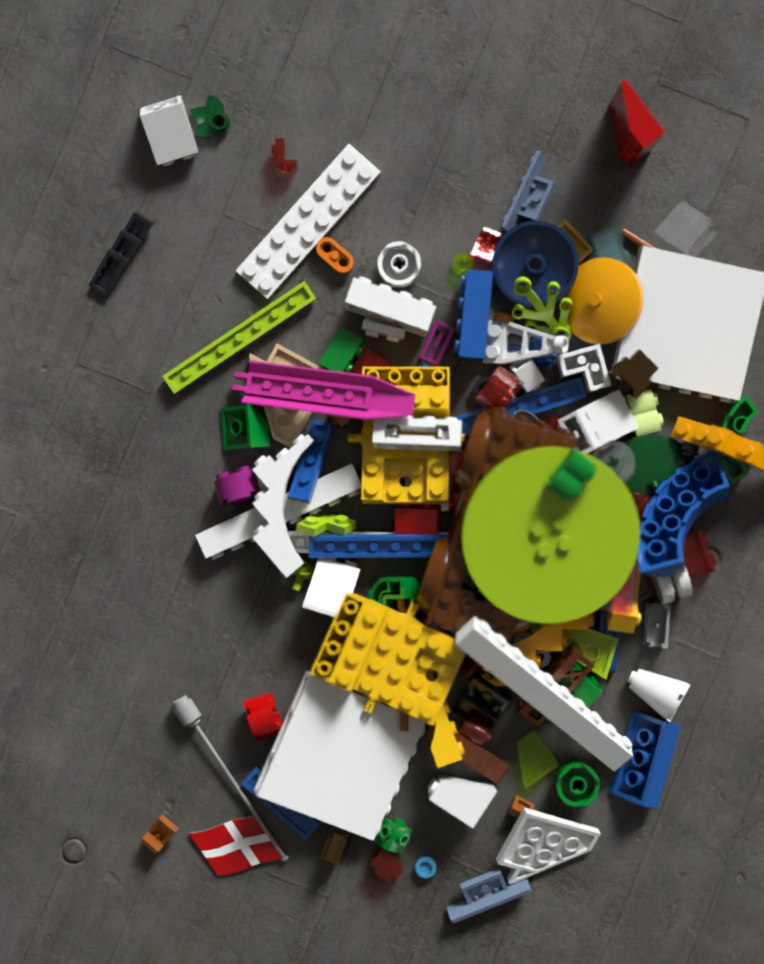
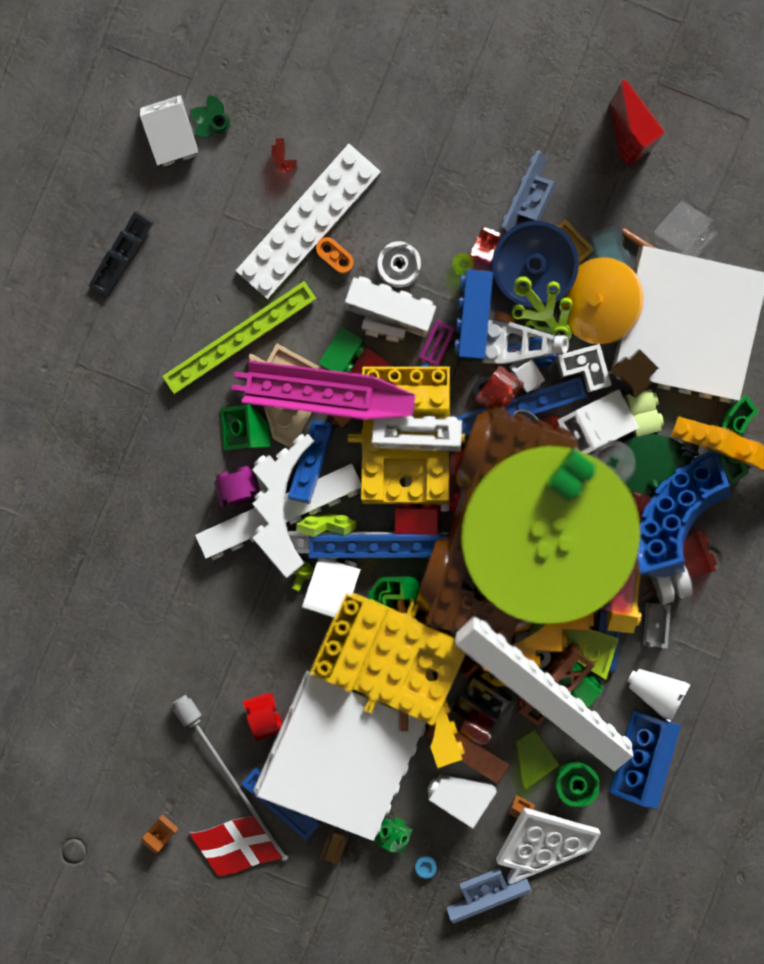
clear red brick [370,847,403,882] -> none

